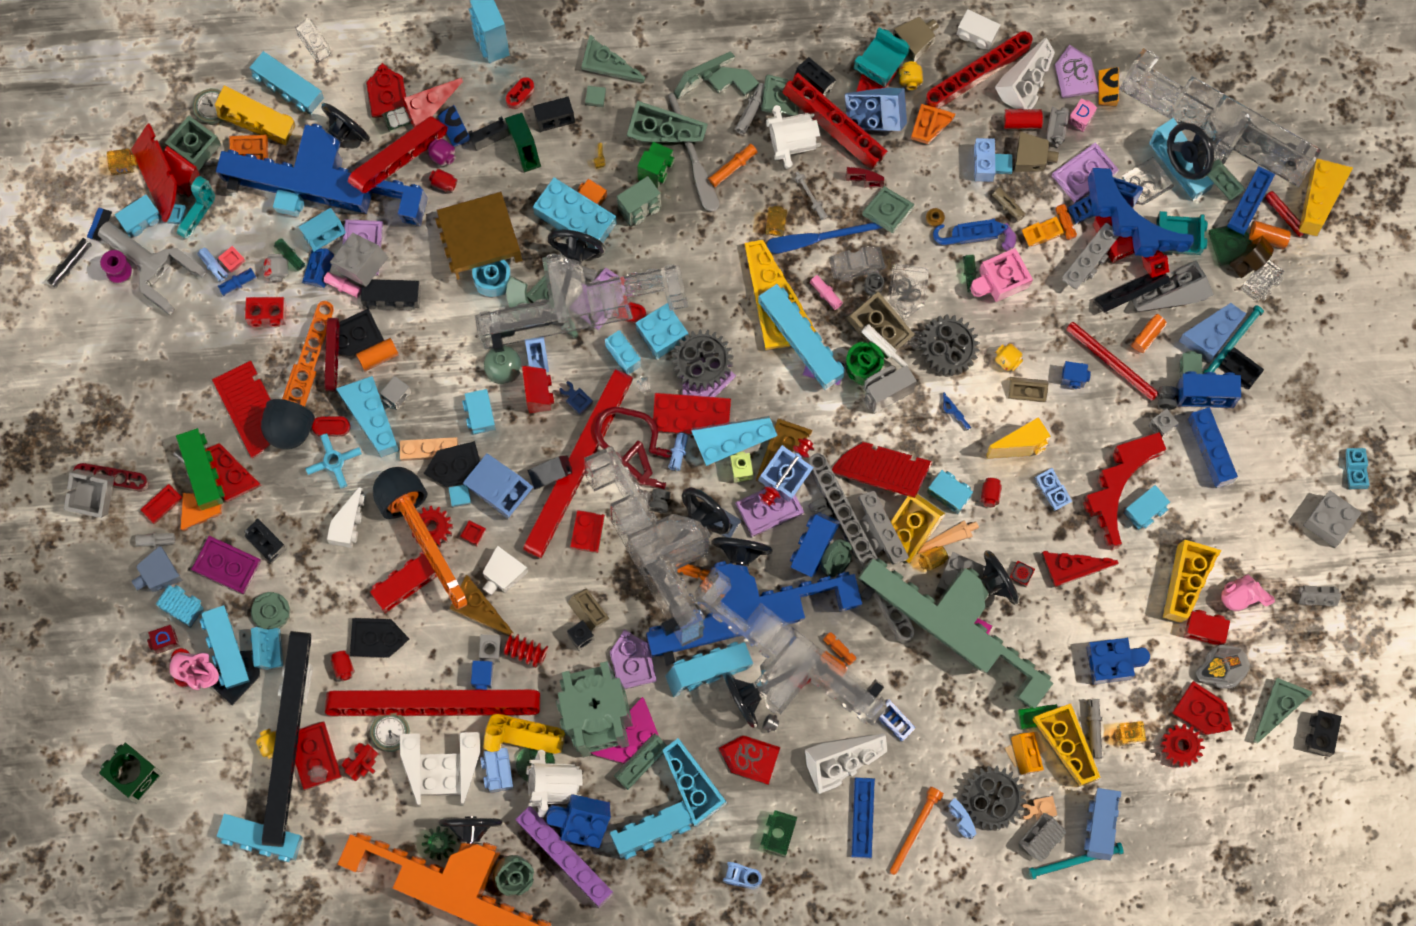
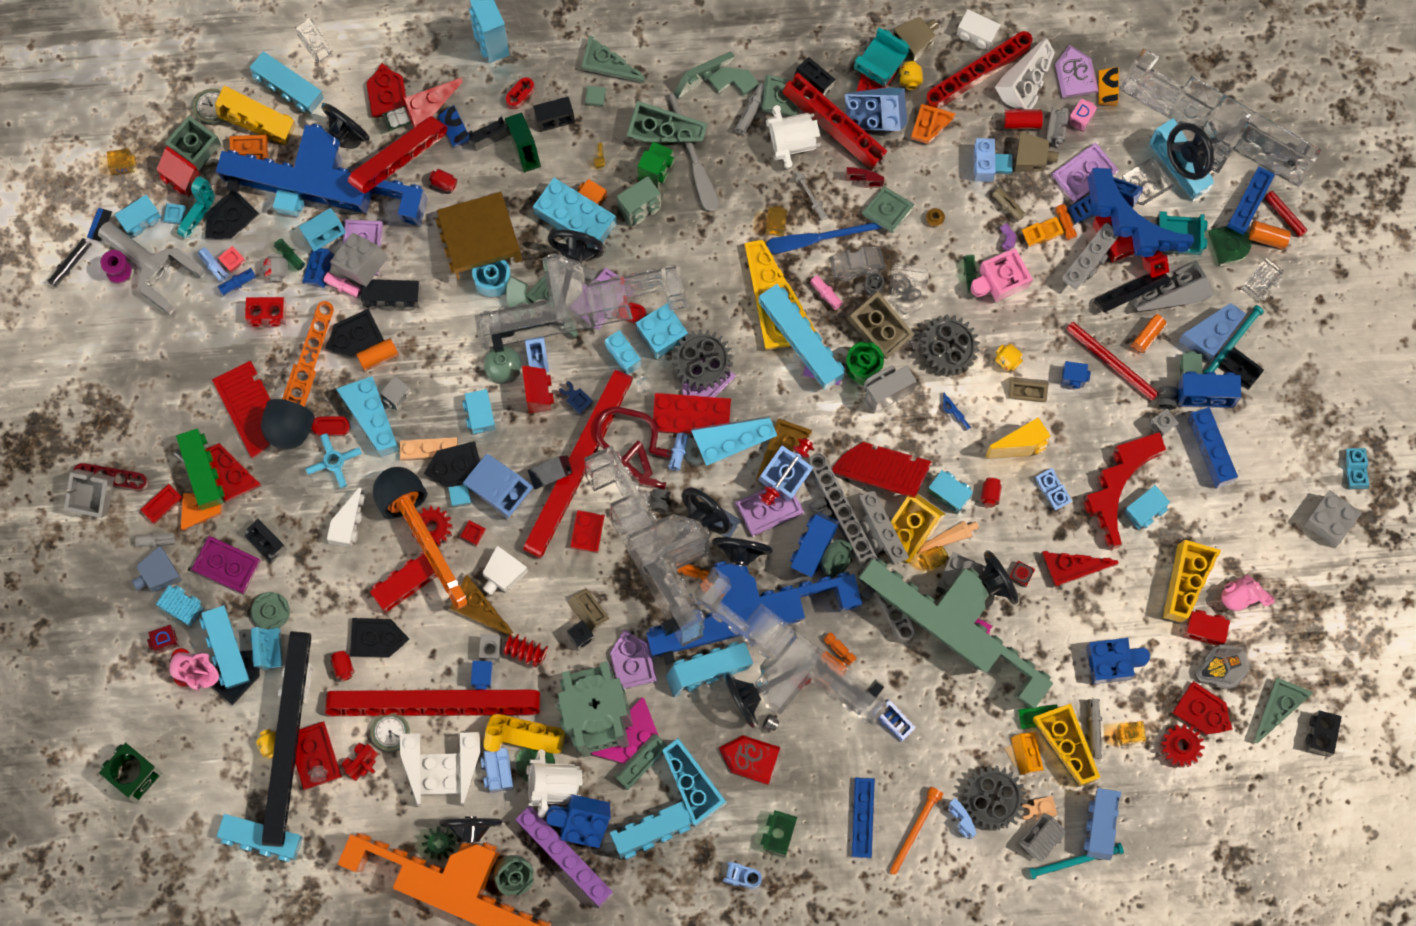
red piece [131,123,177,222] -> none
dark red beam [325,318,340,392] -> none
magenta head [428,139,456,166] -> none
orange pin [708,144,758,187] -> none
yellowish green brick [730,451,753,483] -> none
white wedge [805,733,887,794] -> none
white axle [861,324,908,367] -> none
blue plate [933,219,1008,245] -> none
sand green tile [1207,159,1246,201] -> none
dark brown brick [1229,235,1274,278] -> none
yellow wedge [1299,158,1353,236] -> none
light grey hinge [1299,585,1342,606] -> none
none -> black tile [205,192,260,239]

